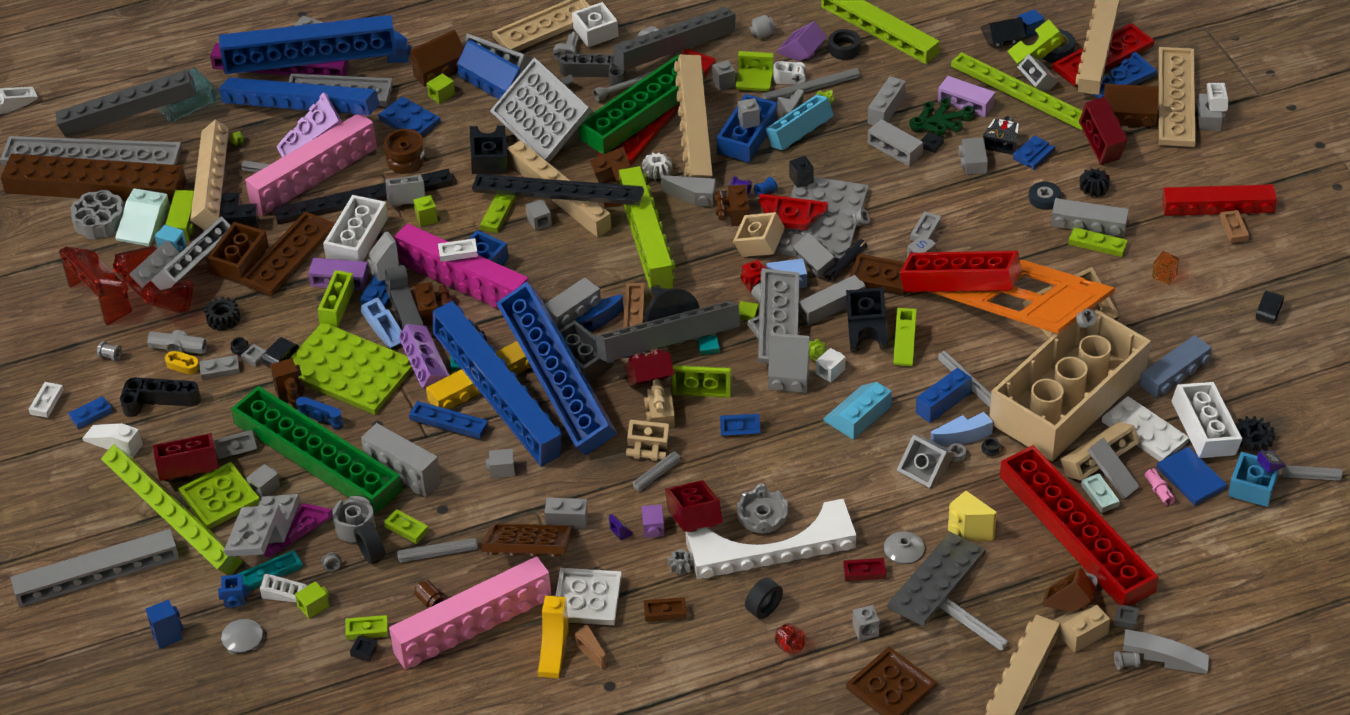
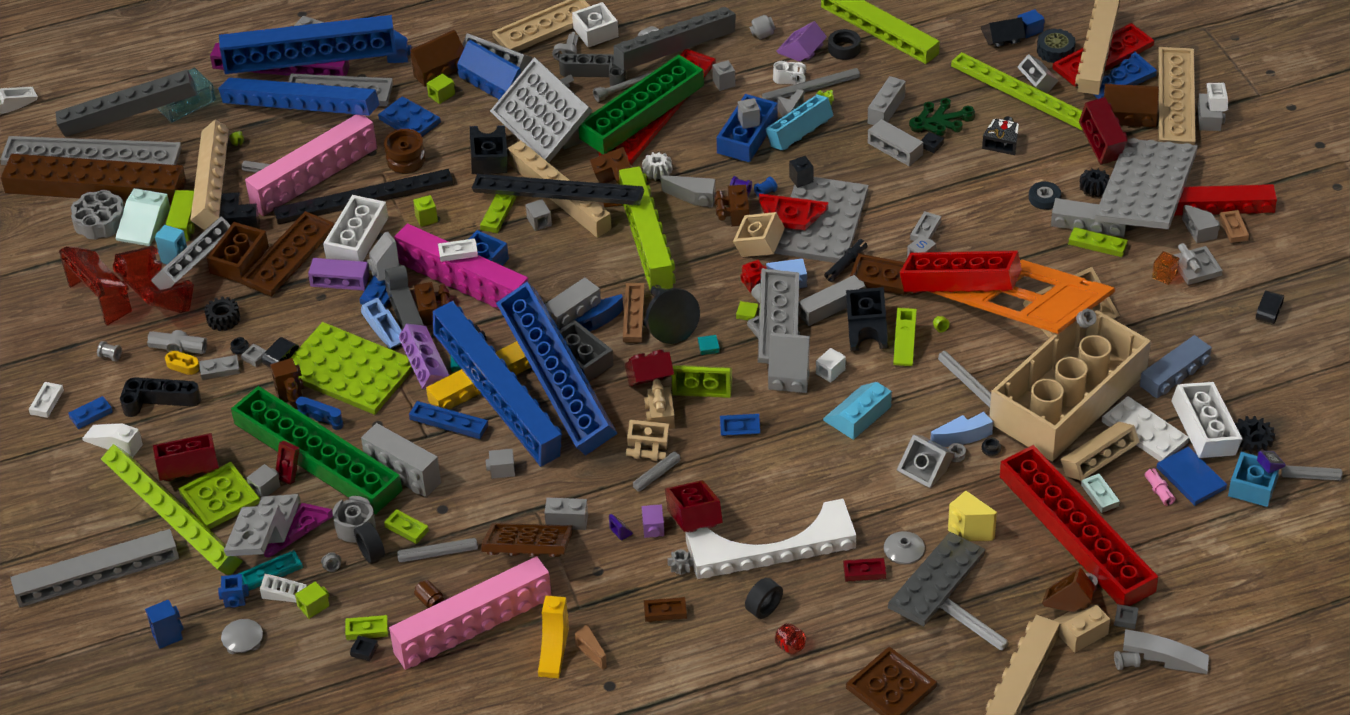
light grey plate [129,240,180,288] -> none
light grey plate [213,430,257,459] -> none
lavender wing [276,92,342,157] -> none
lime brick [318,270,354,328] -> none
light grey brick [385,175,425,207] -> none
white plate [556,568,622,625] -> none
dark grey brick [595,301,740,363] -> none
tan brick [674,54,712,179] -> none
lime bracket [736,51,773,91] -> none
light grey plate [737,484,788,533] -> none
light grey brick [793,233,835,278] -> none
lime plant [809,339,827,362] -> none
light grey brick [852,605,880,641] -> none
light grey bush [853,208,870,227] -> none
blue brick [916,368,972,423] -> none
lavender brick [938,76,995,117] -> none
light grey brick [958,138,988,175] -> none
lime arch [1007,19,1065,66] -> none
blue plate [1013,135,1055,170] -> none
light grey tile [1087,438,1140,499] -> none
none -> dark red plate [276,441,300,485]
none -> lime hinge [933,316,950,333]
none -> light grey plate [1095,138,1197,229]
none -> light grey plate [1171,243,1223,285]
none -> light grey slope [1182,205,1220,243]

